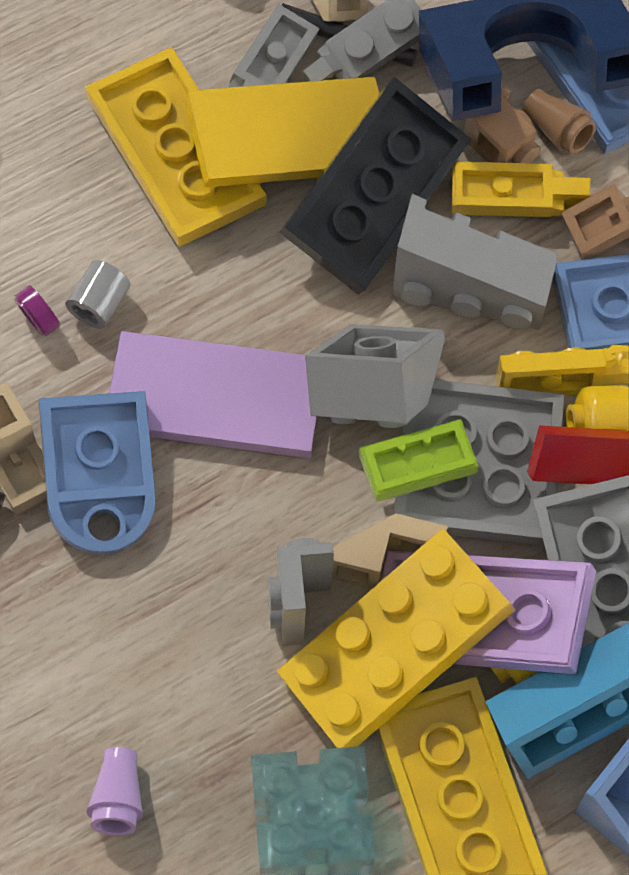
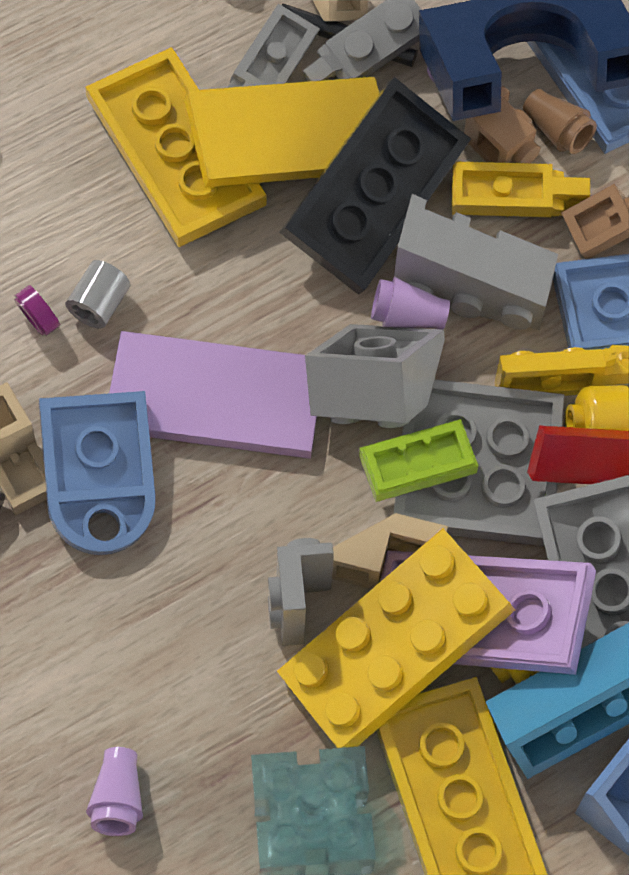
none -> lavender cone [371,277,450,330]

